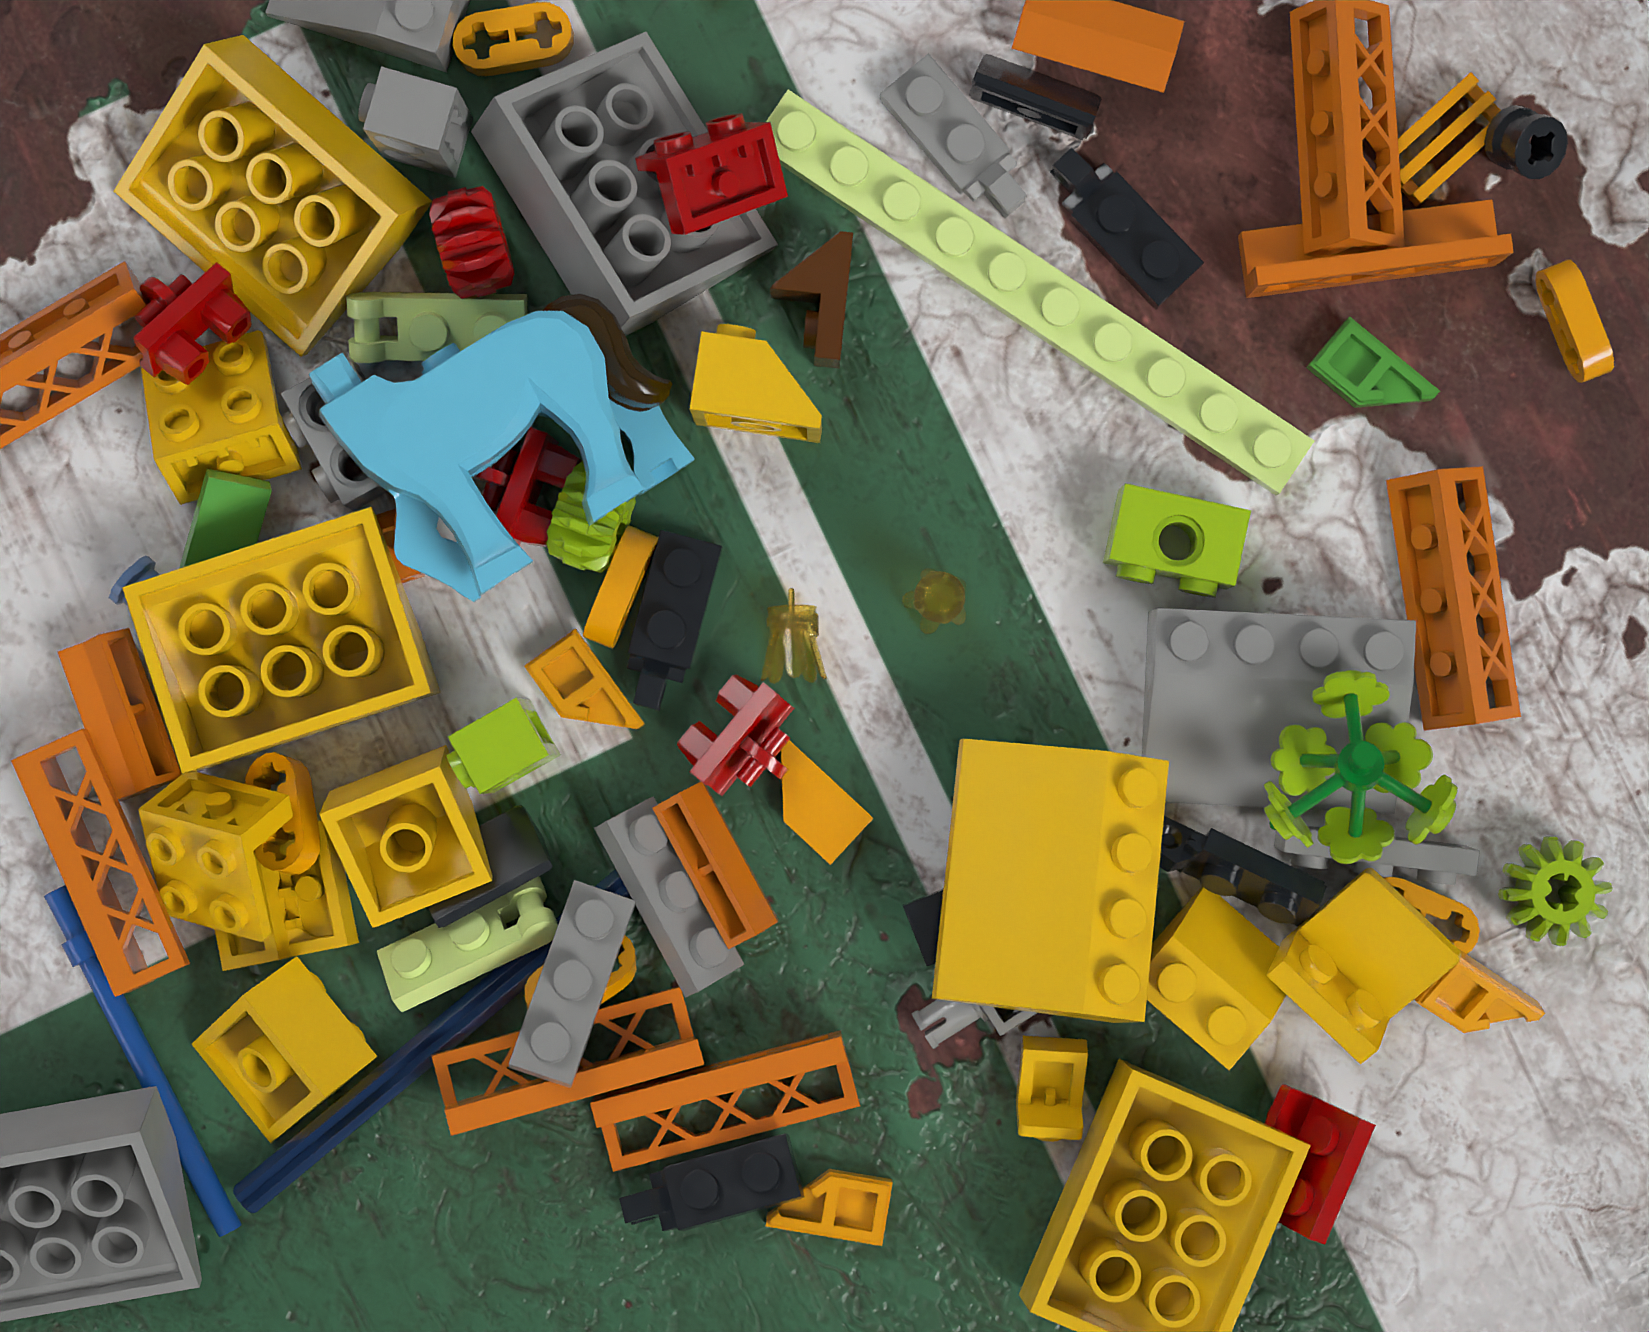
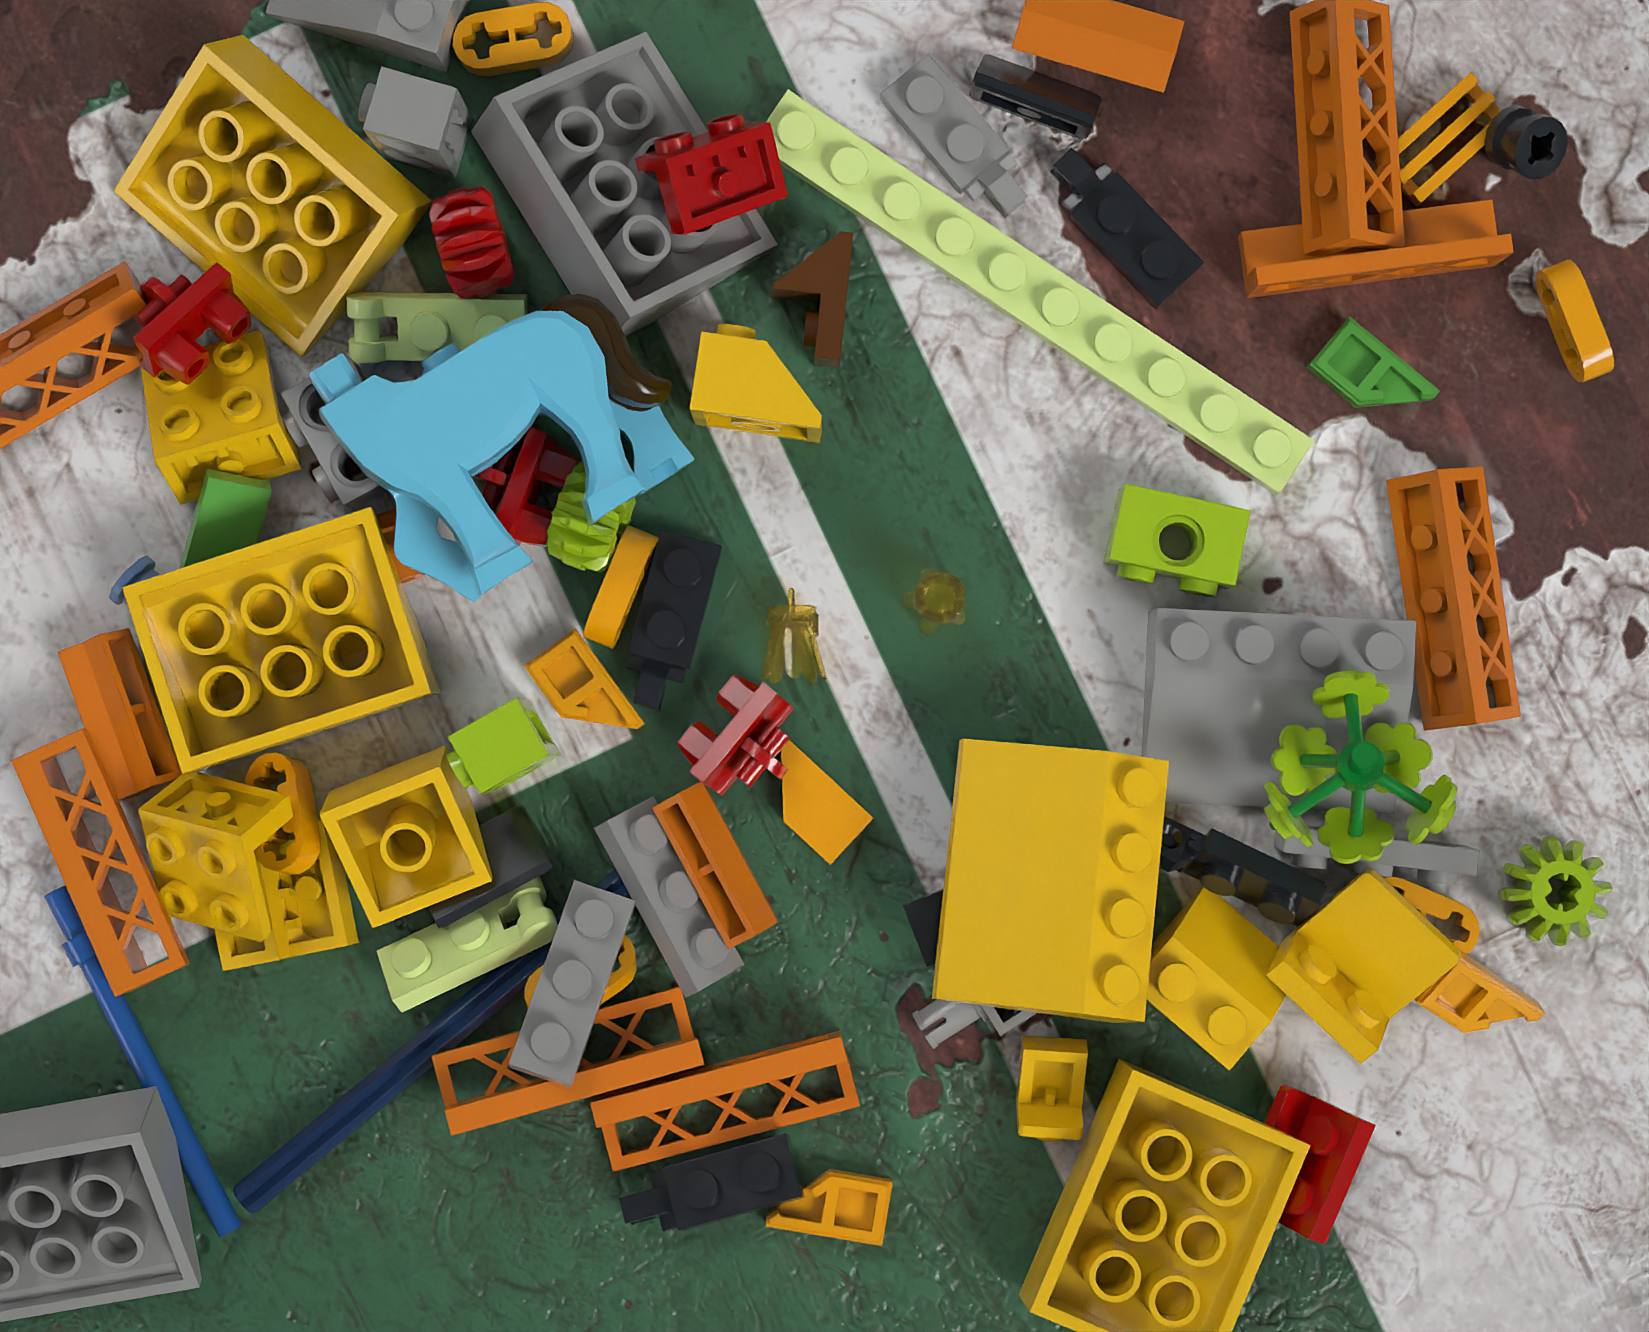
yellow slope [191,956,377,1144] -> none

